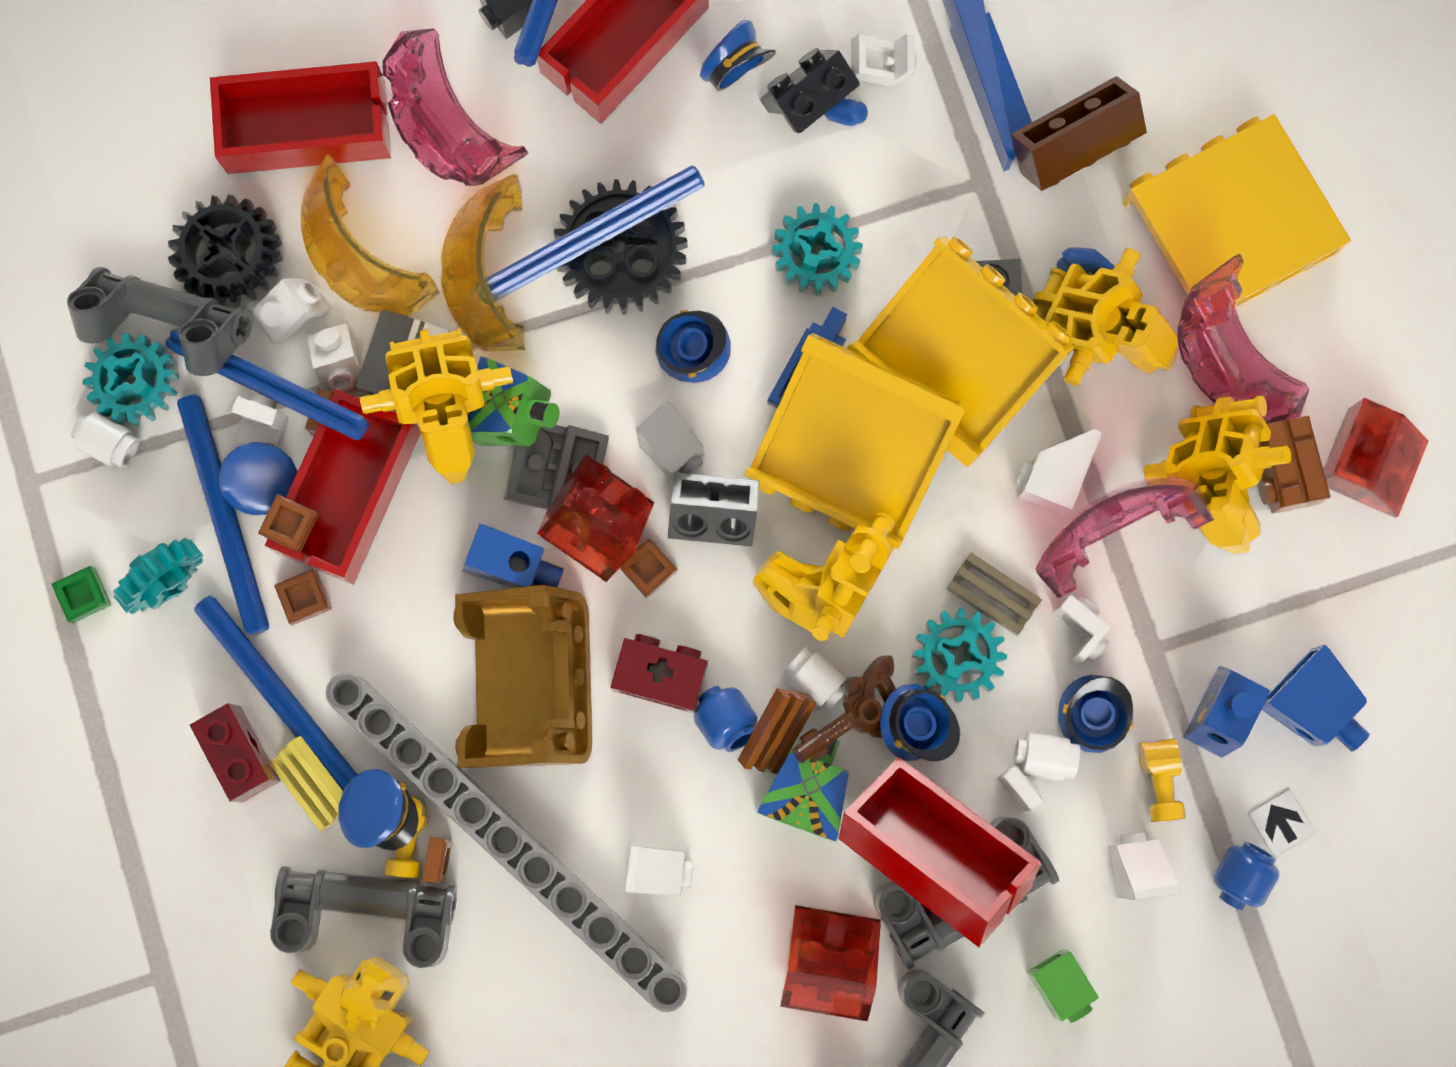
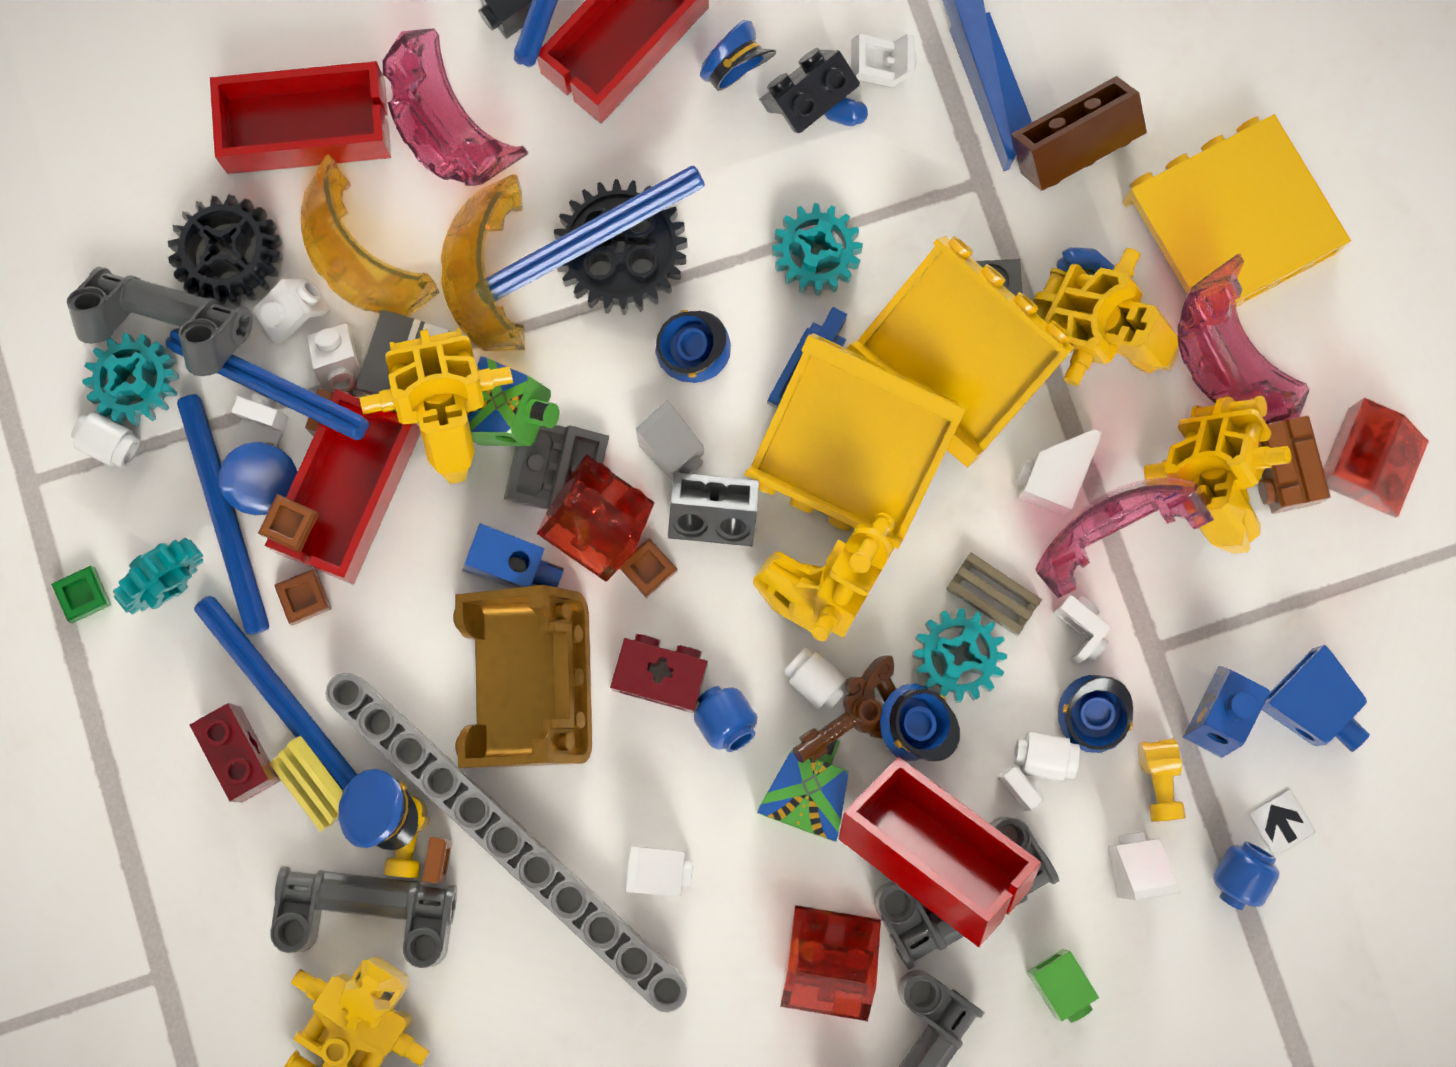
dark orange tile [738,688,817,774] -> none

